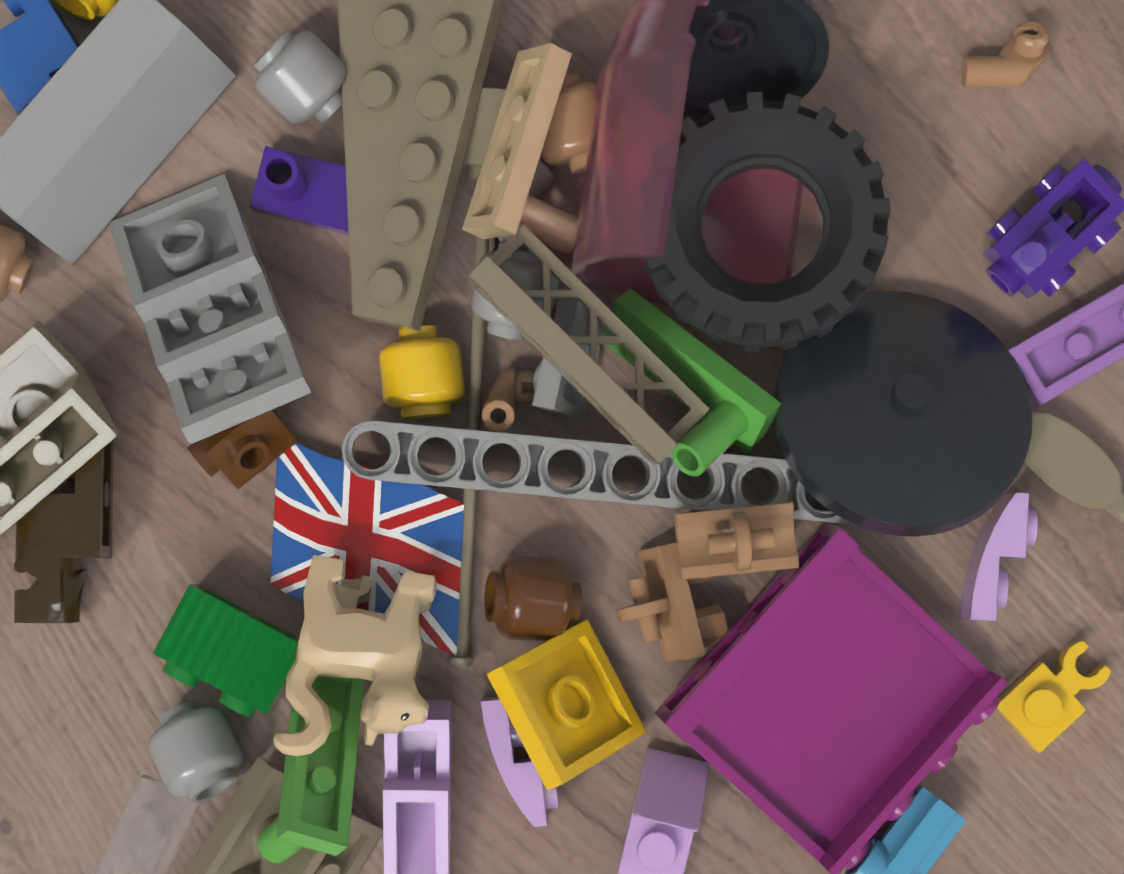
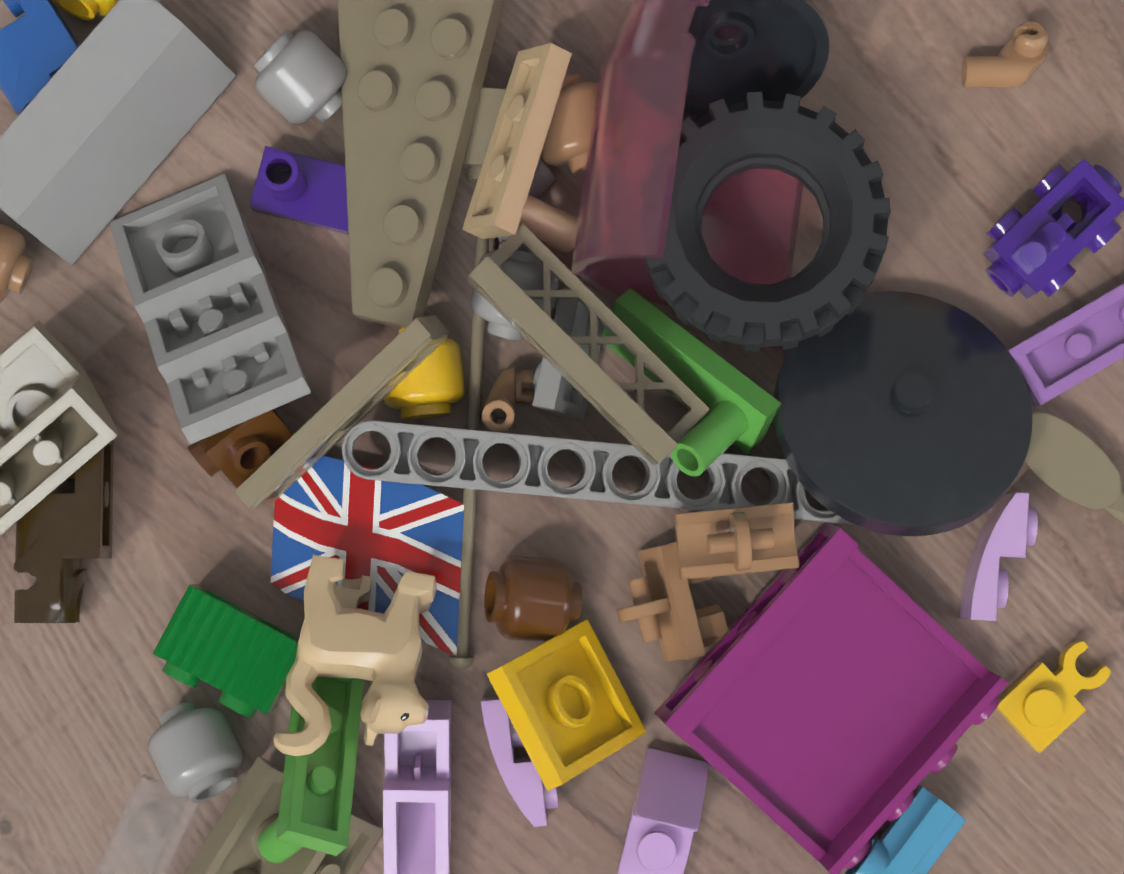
none -> dark tan tile [234,315,450,509]

